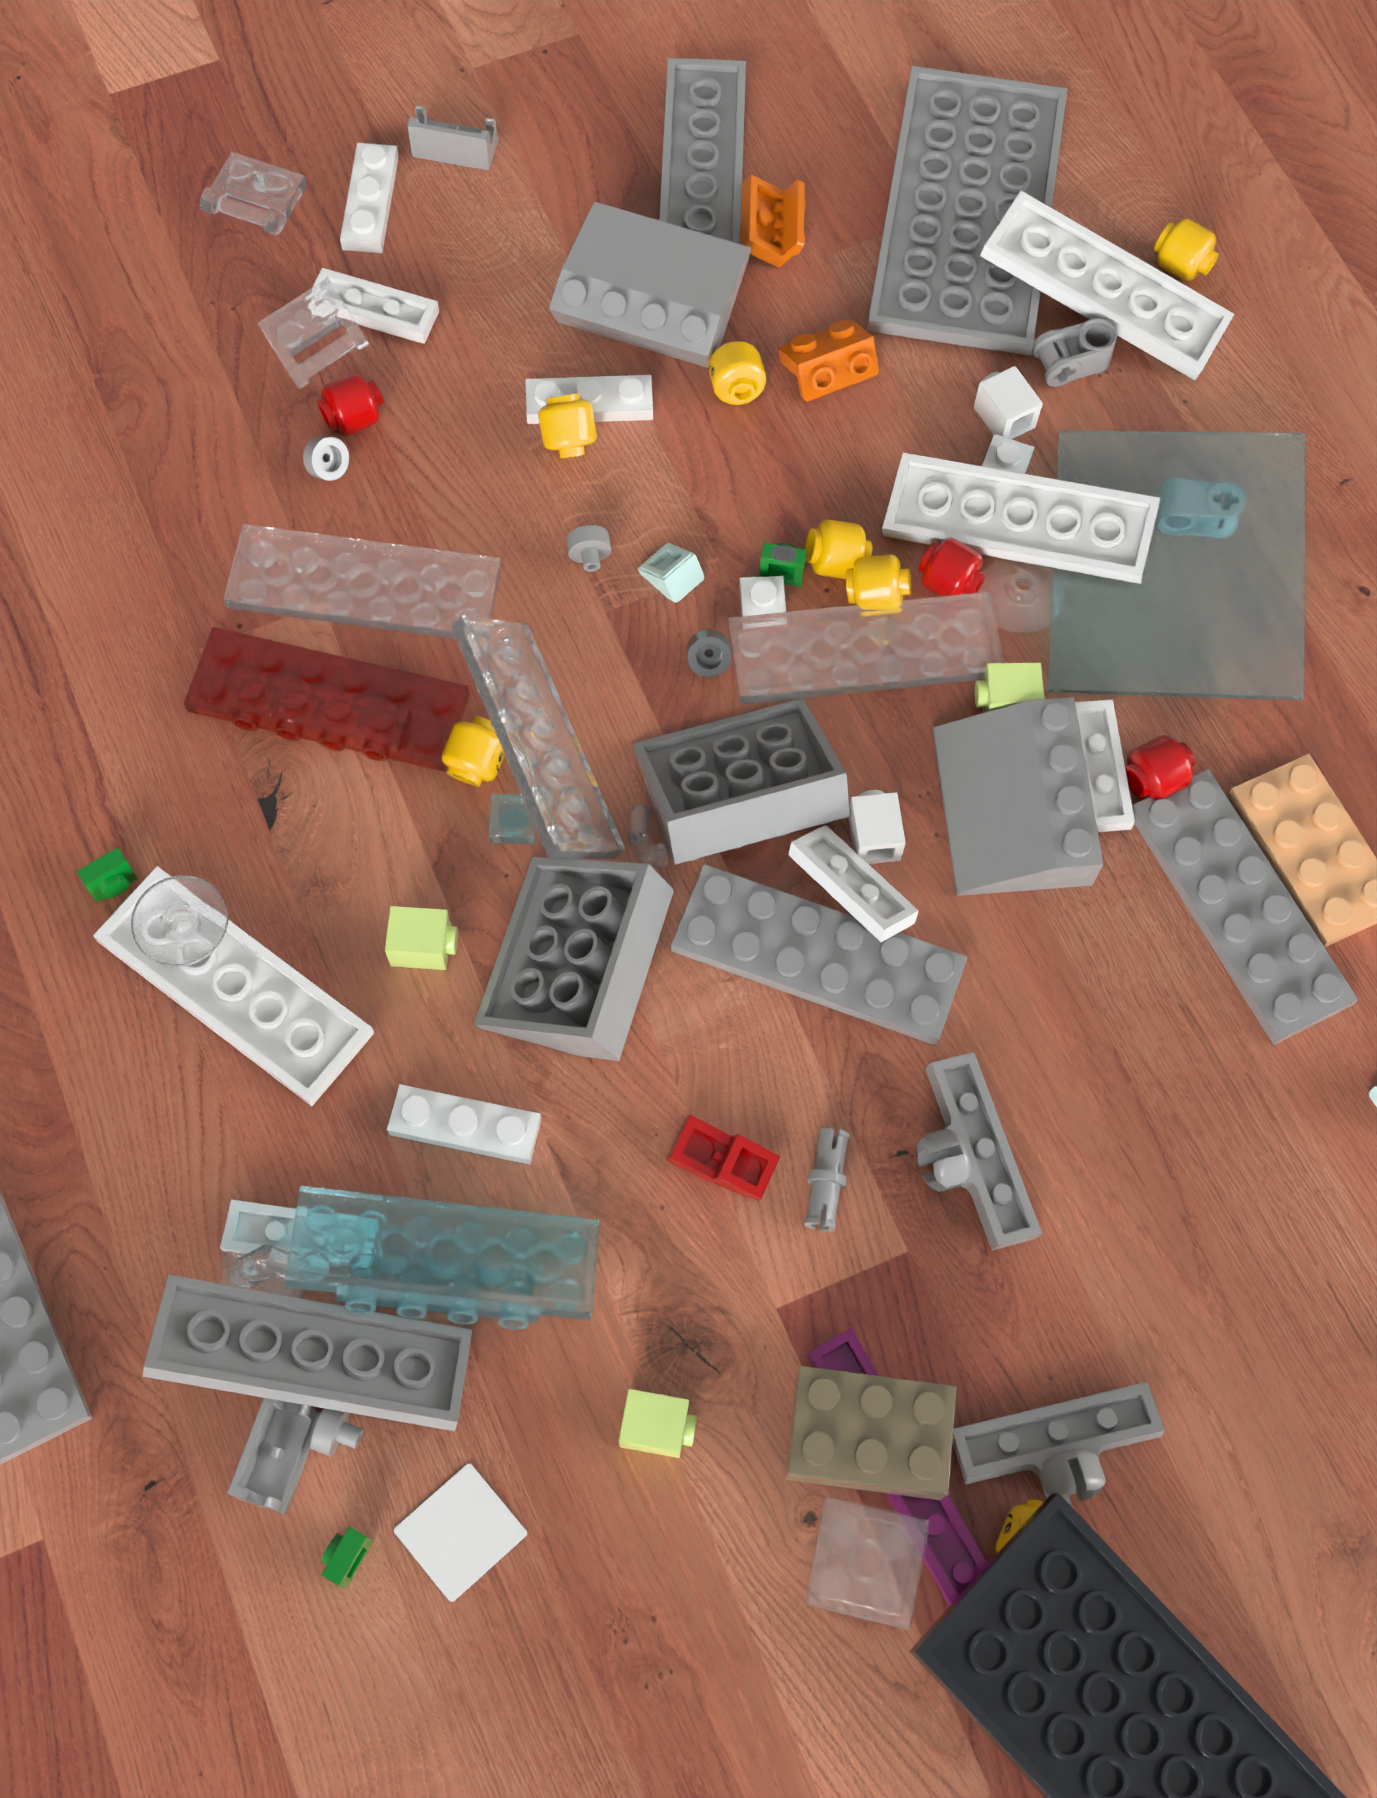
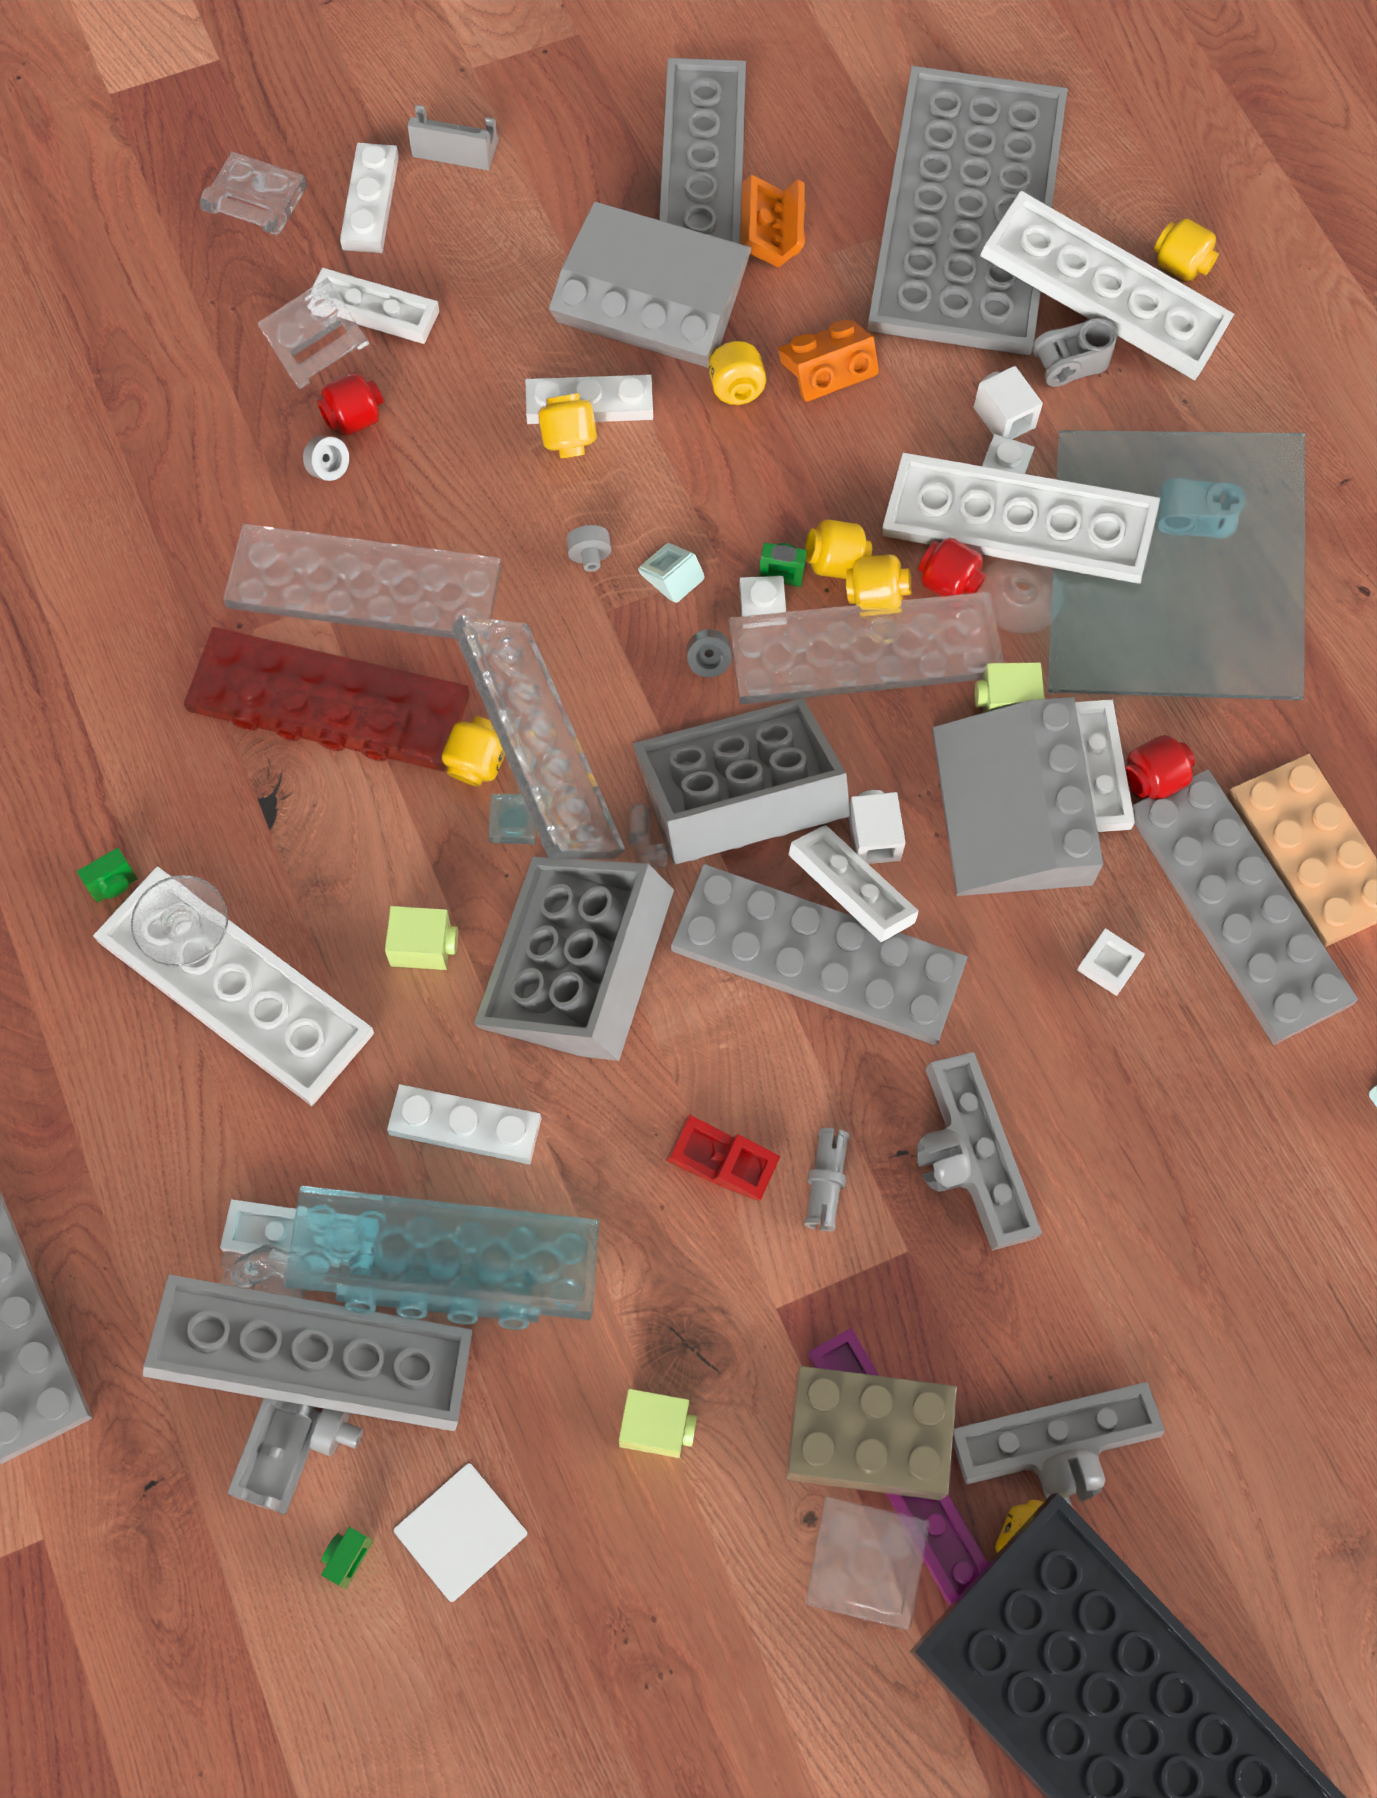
none -> white plate [1077,928,1145,996]

